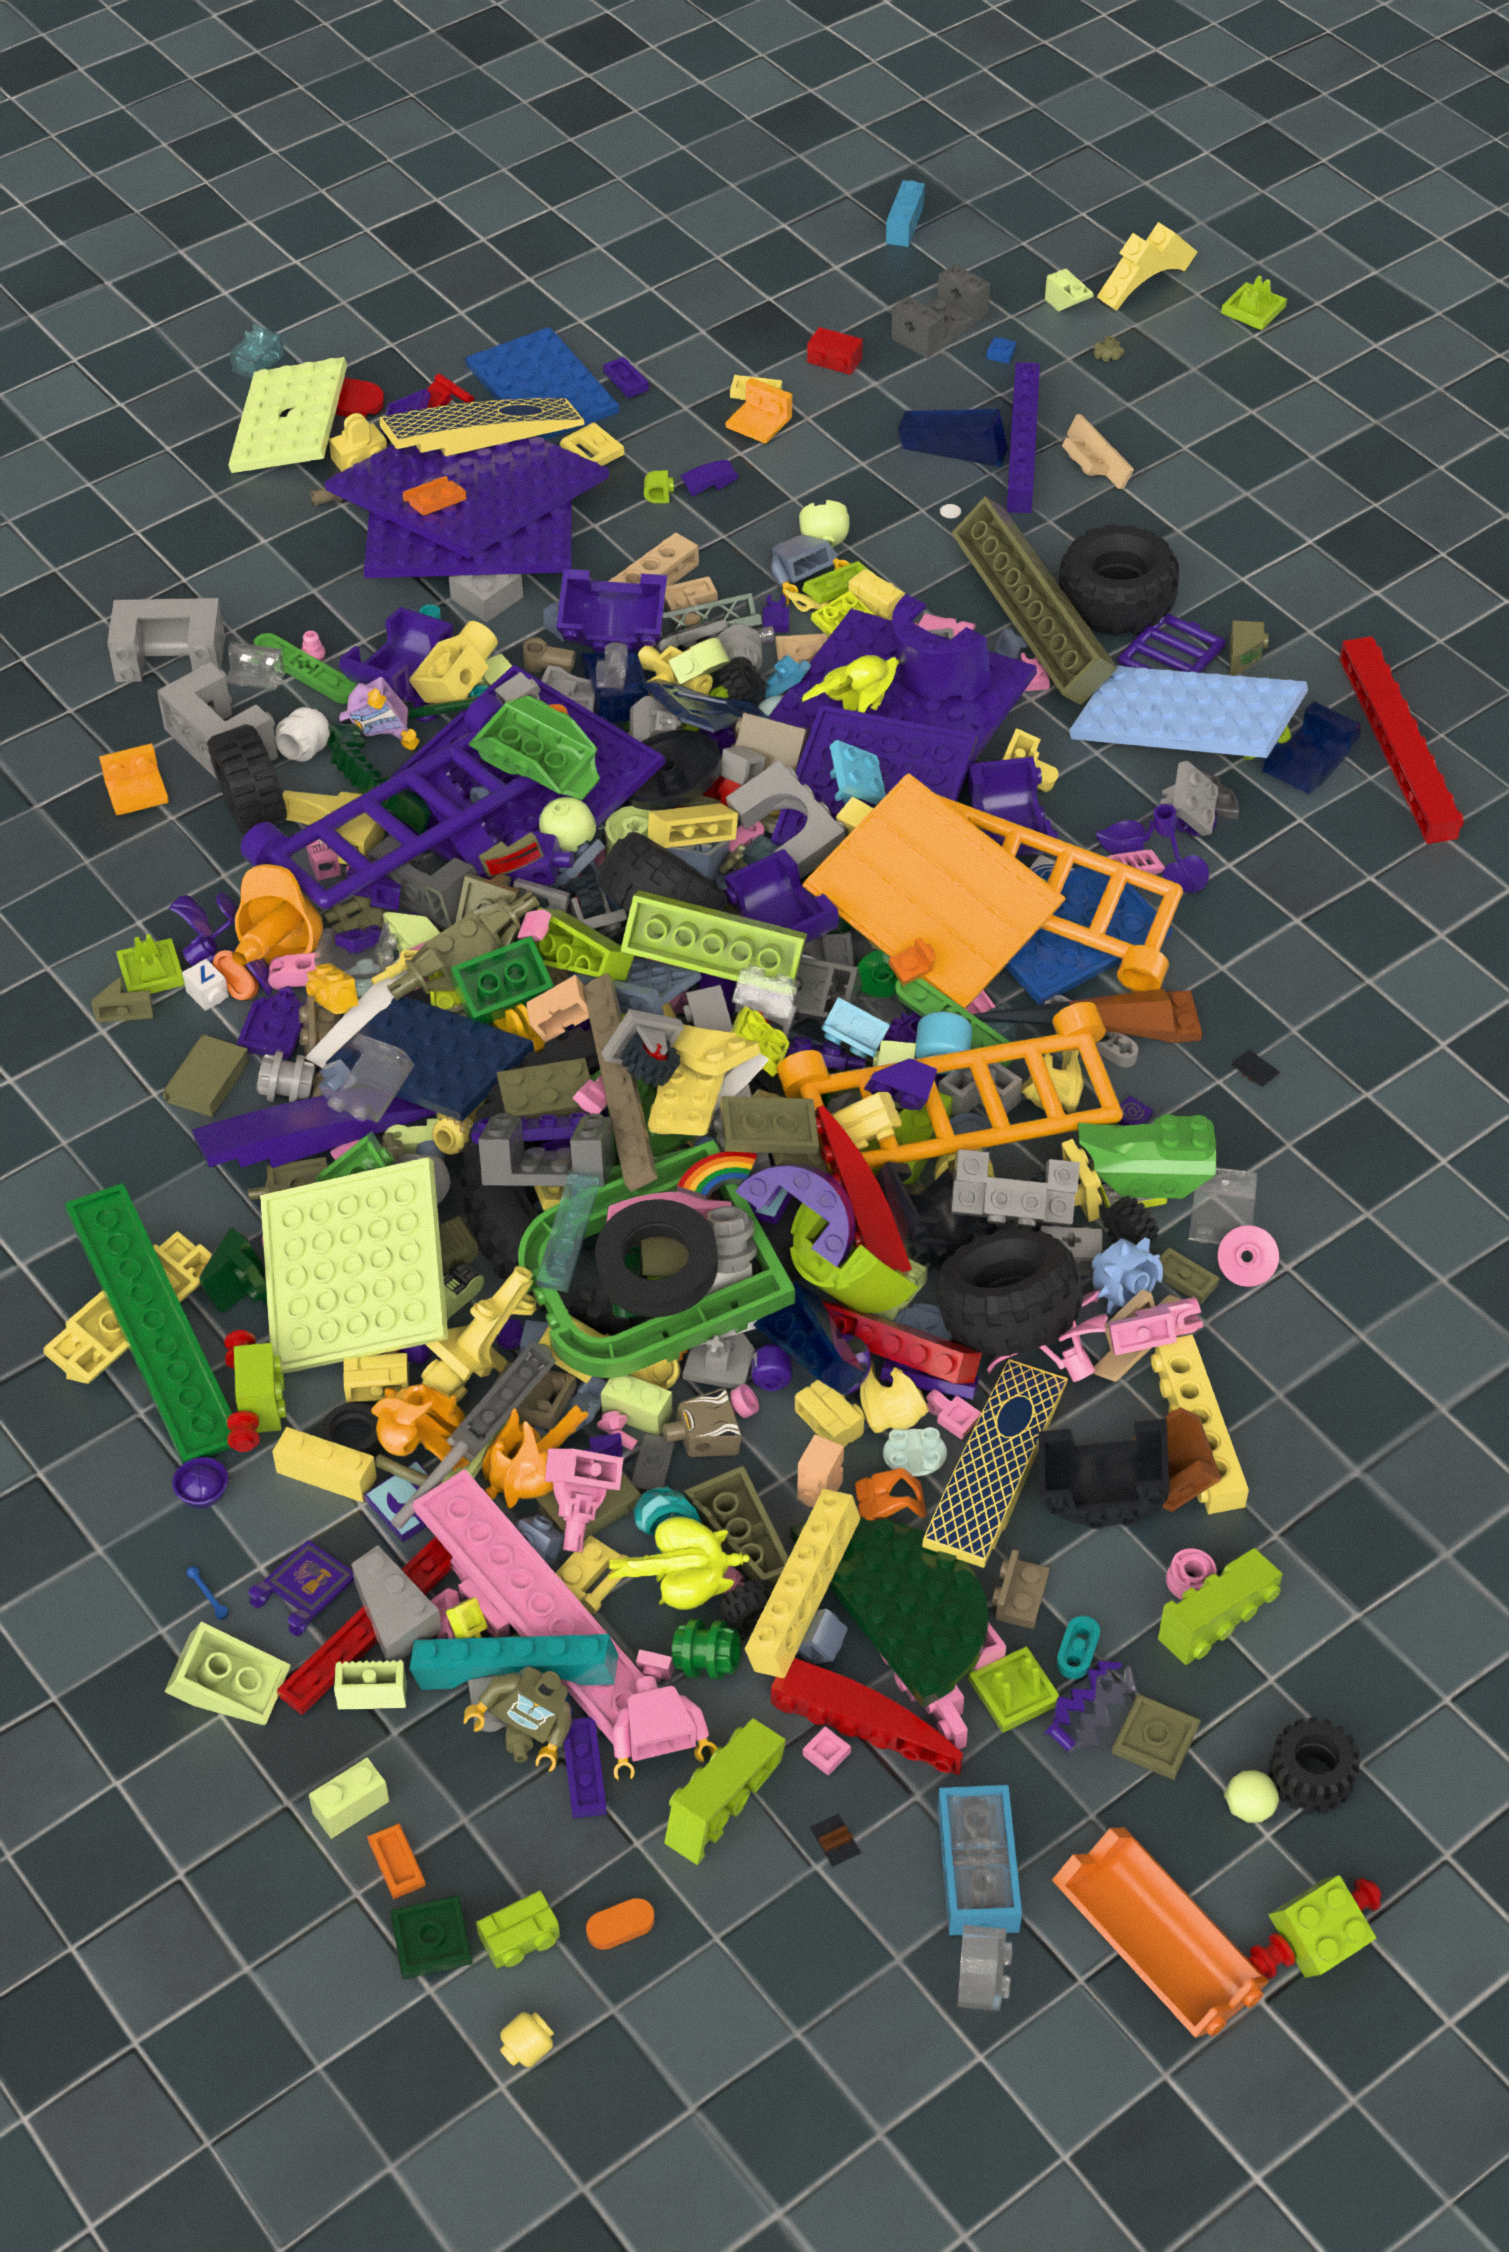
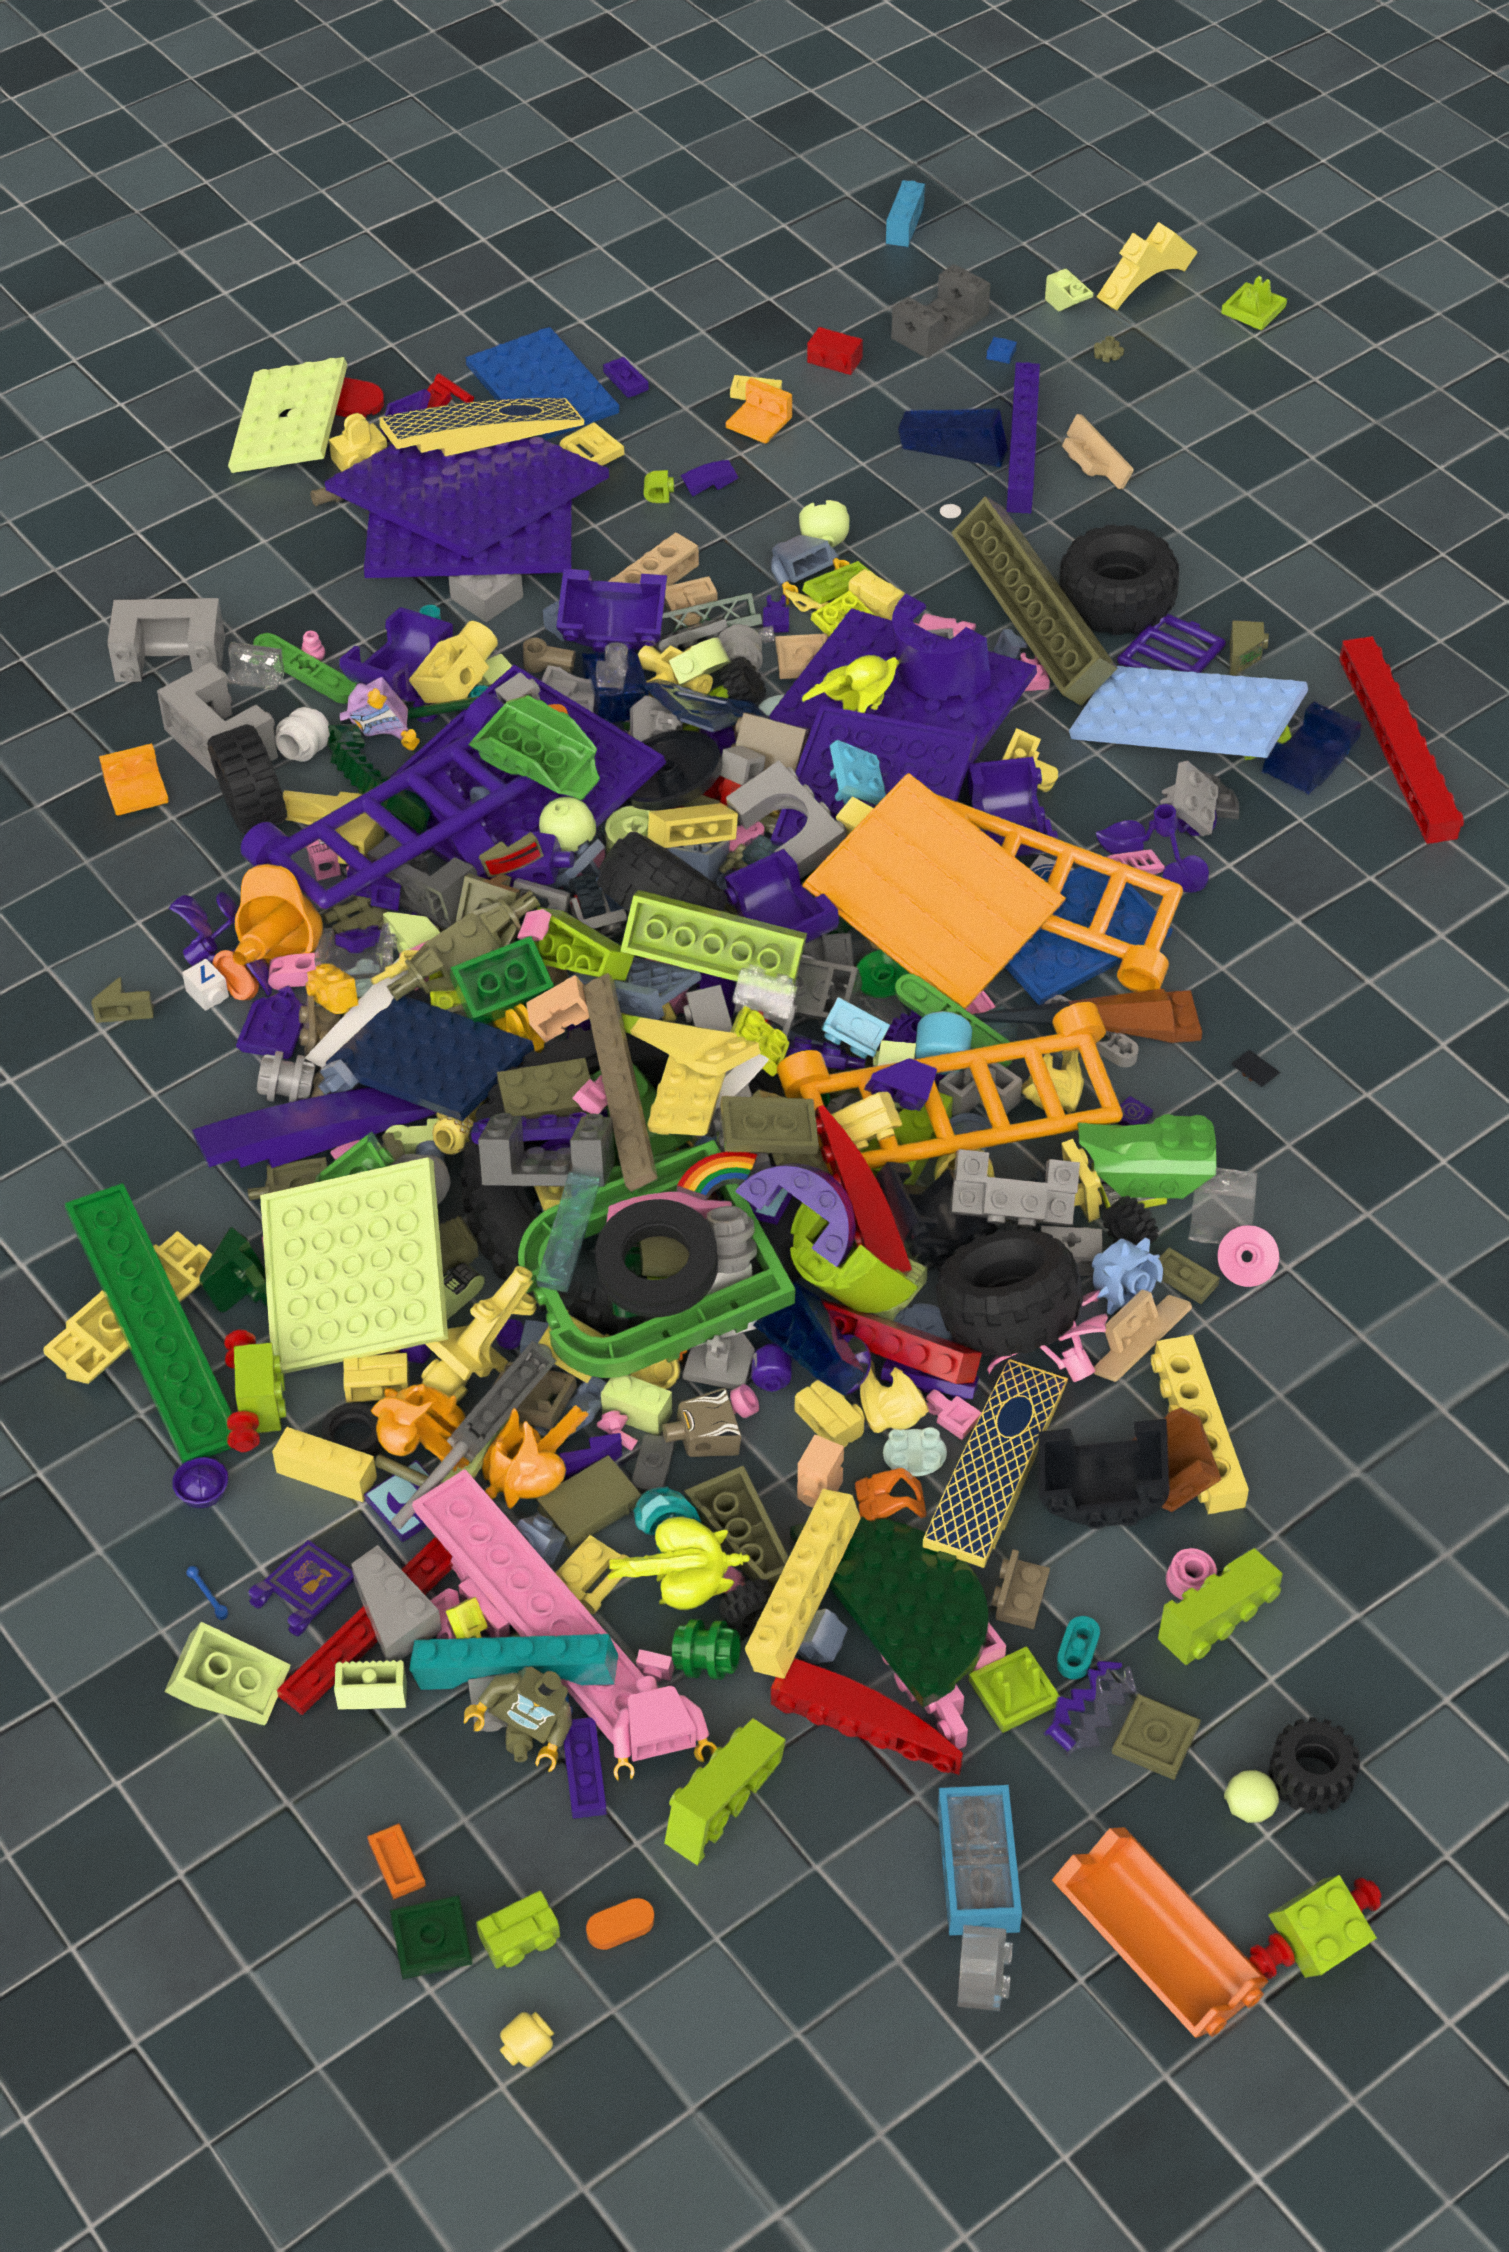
lime plate [116,934,185,994] -> none
olive piece [163,1035,250,1118] -> none
clear light blue brick [230,324,284,379] -> none
yellowish green brick [308,1758,389,1839] -> none
clear panel [321,1033,415,1123] -> none
orange plate [403,476,466,516] -> none
bright pink brick [545,1449,623,1552] -> none
plate [601,1009,684,1087] -> none
dark azure hinge [765,655,811,699] -> none
bright pink plate [803,1727,851,1776] -> none
black piece [810,1814,861,1867] -> none
orange bracket [888,937,936,986] -> none
bright pink plate [1108,1297,1203,1355] -> none

